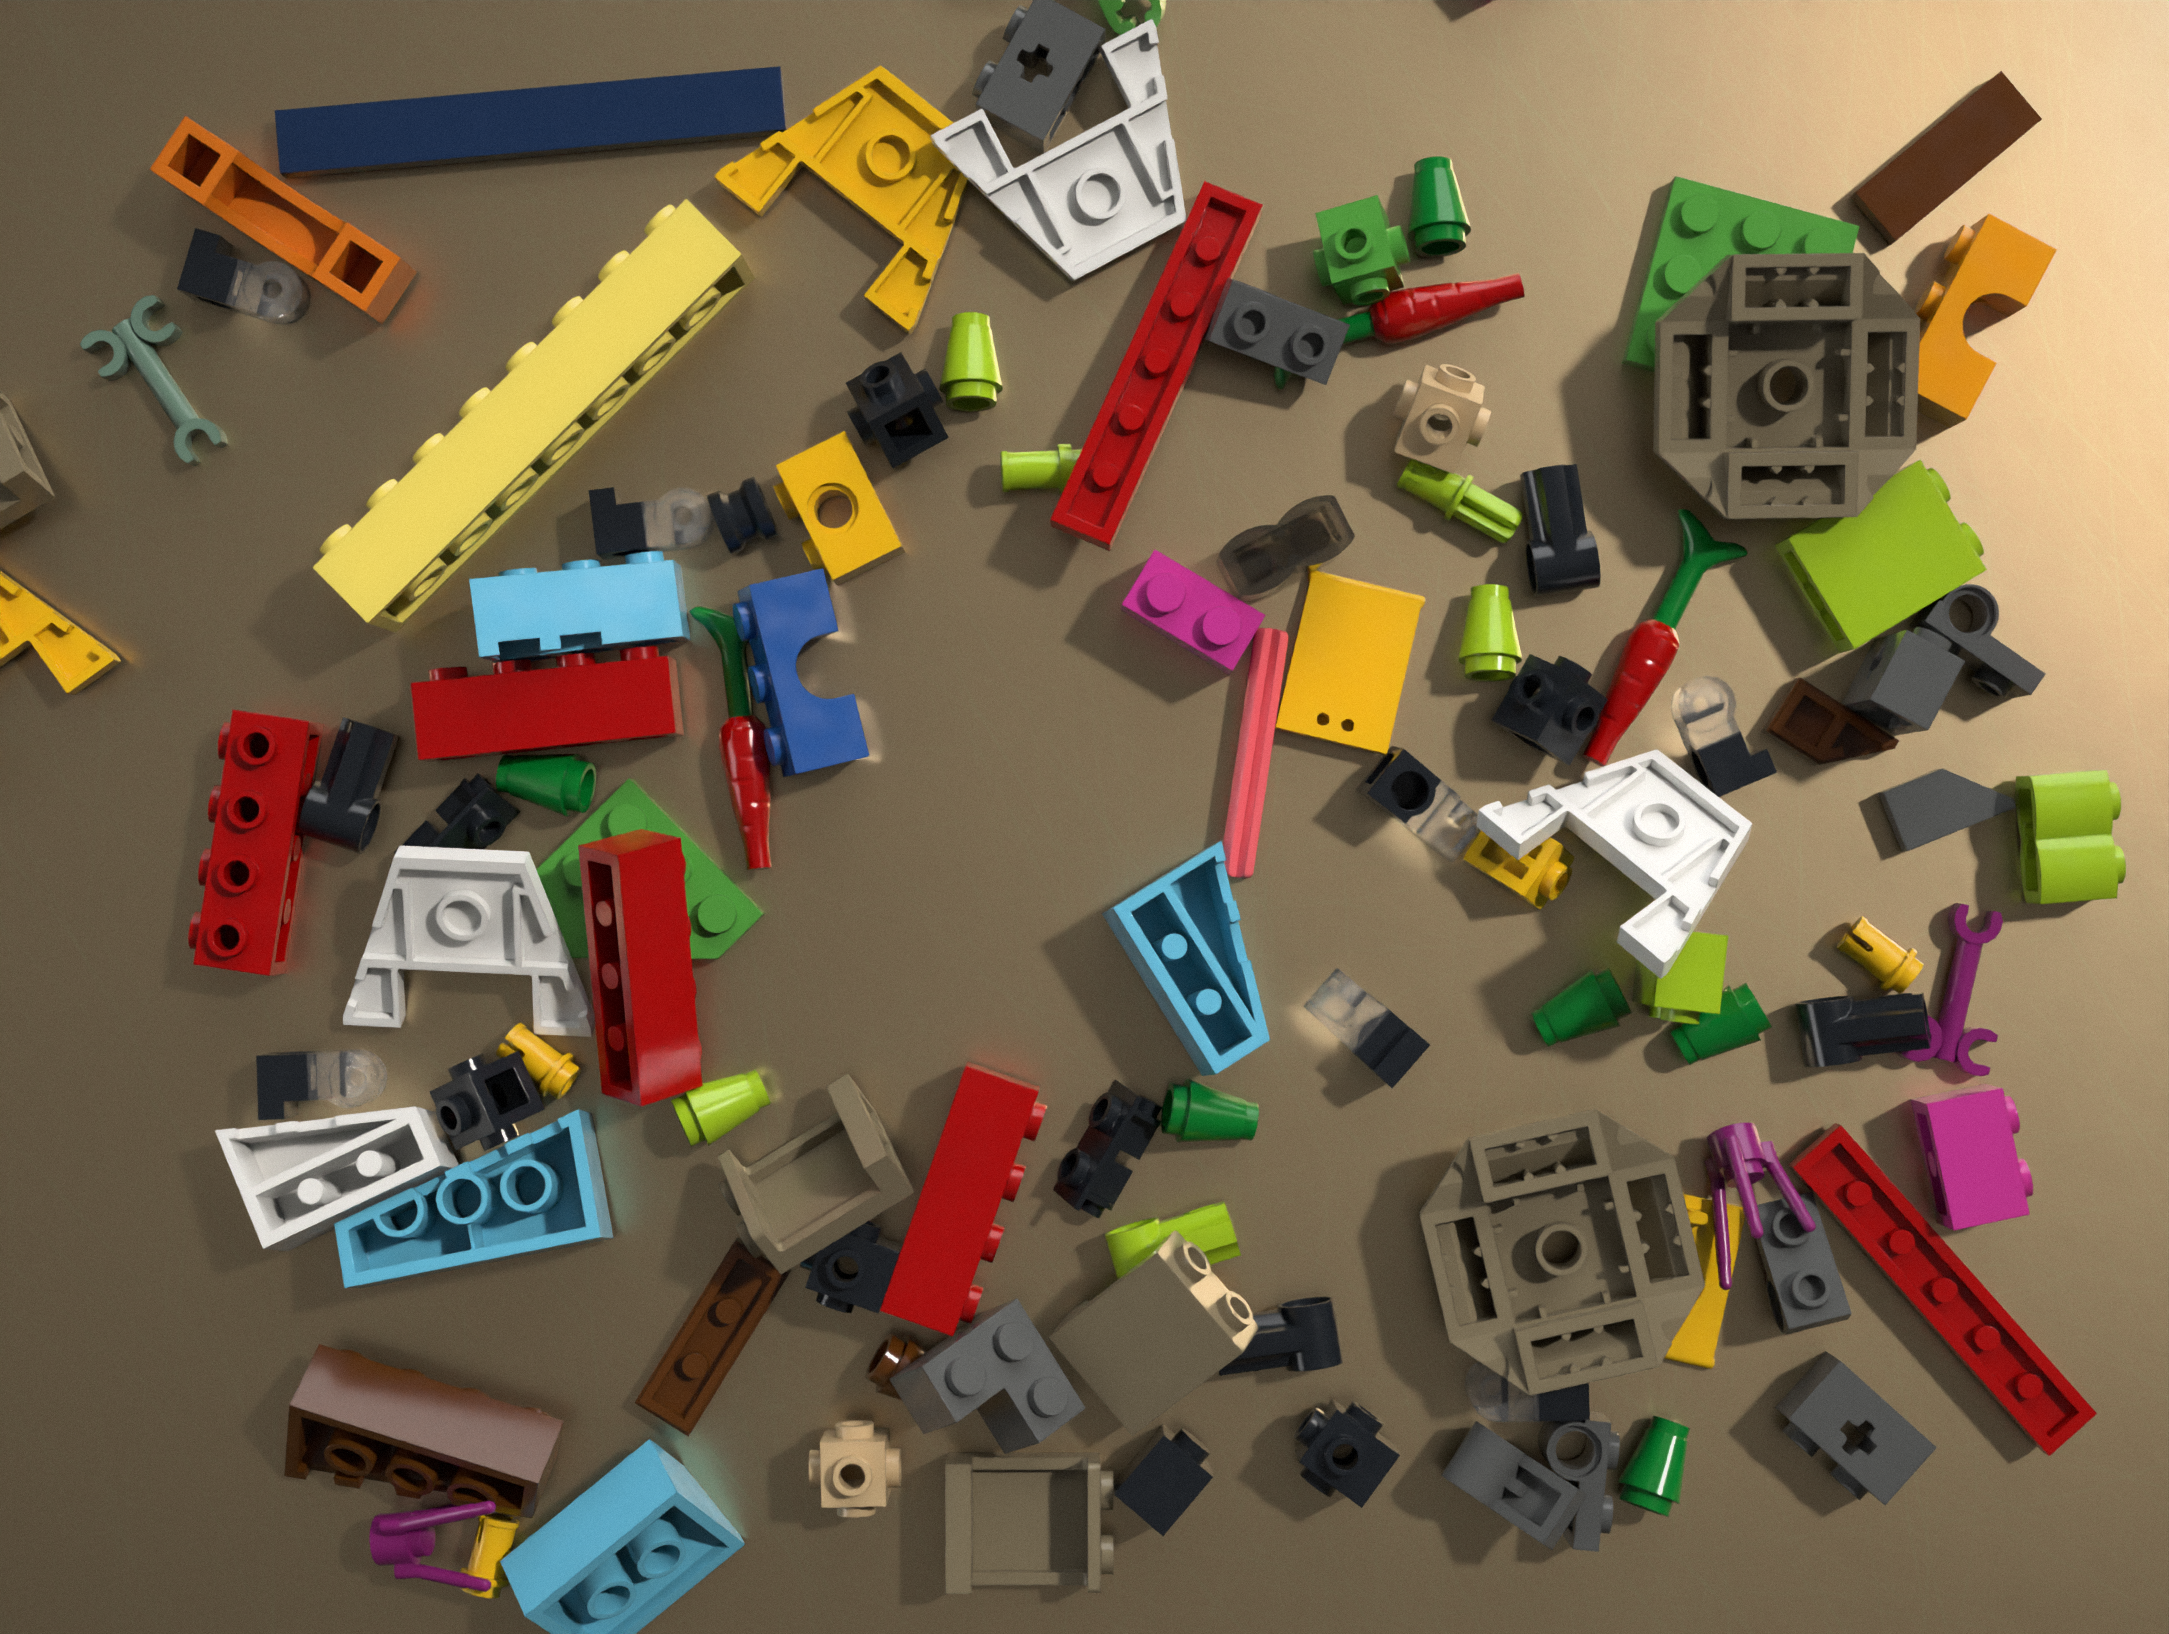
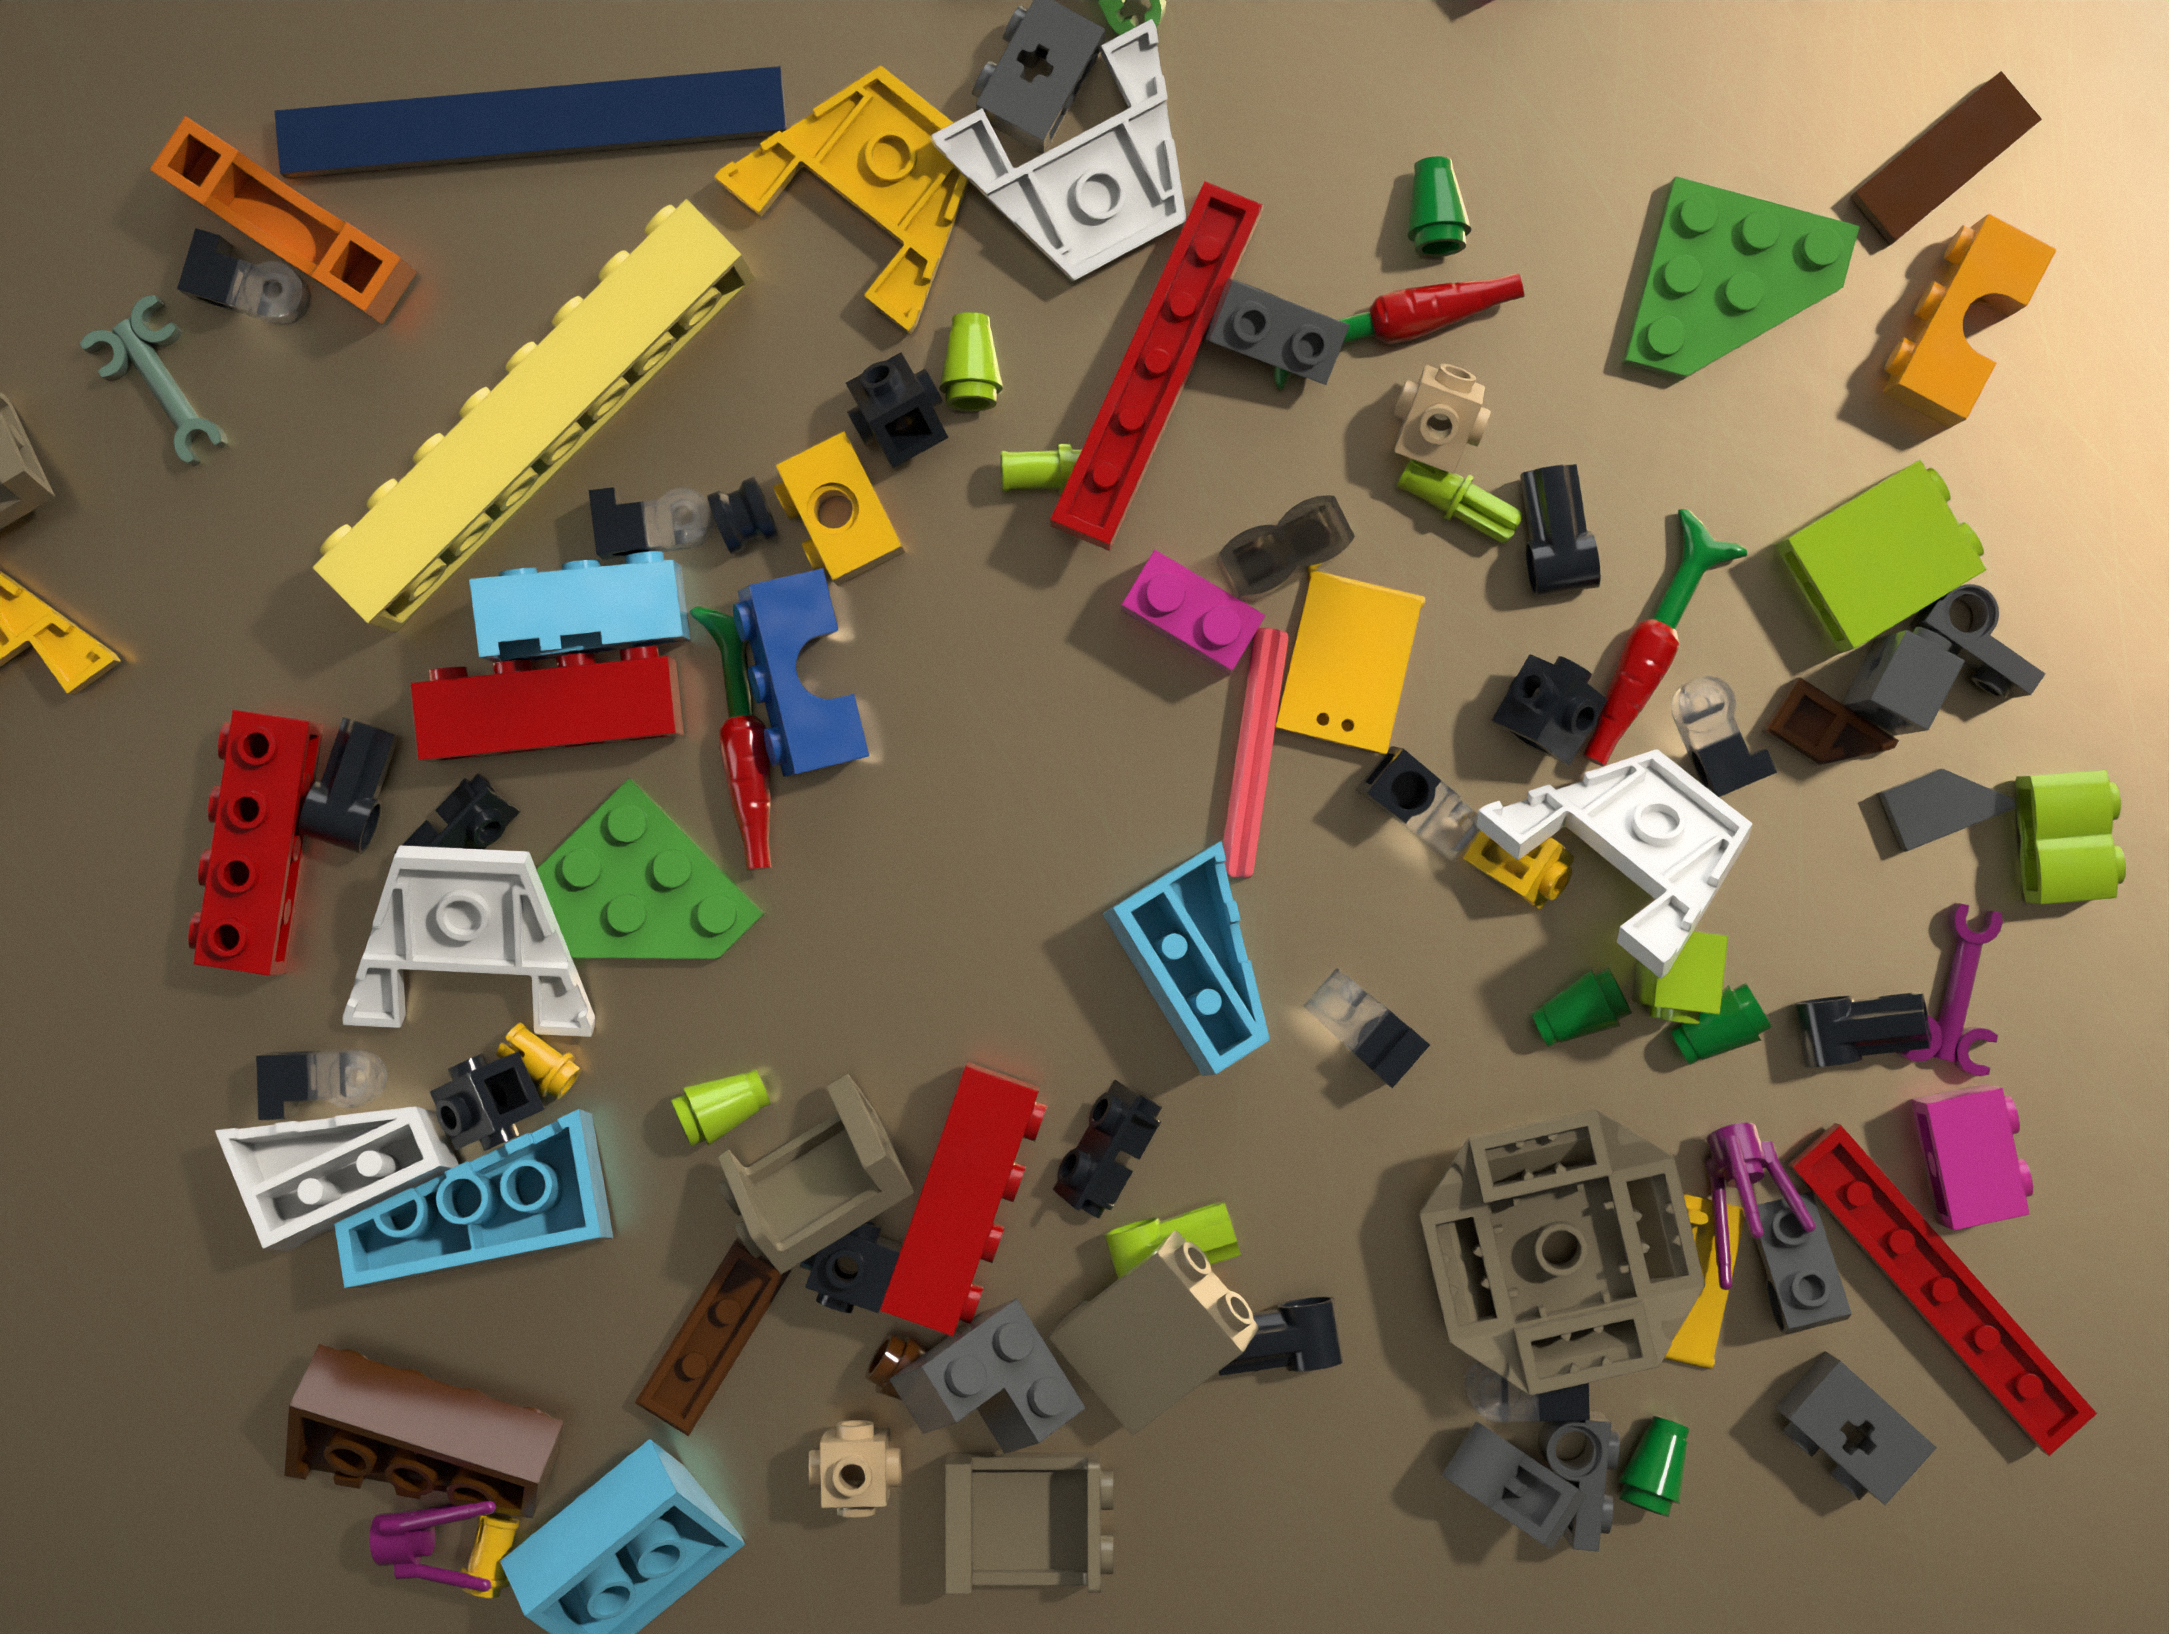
green cone [496,754,596,817] -> none
red brick [578,829,703,1107] -> none
black brick [1113,1424,1213,1536] -> none
green cone [1161,1079,1259,1142] -> none
black brick [1294,1399,1400,1508] -> none
bright green brick [1313,195,1410,305] -> none
lime cone [1458,584,1522,682] -> none
dark tan piece [1653,253,1920,519] -> none
yellow pin [1836,916,1923,994] -> none

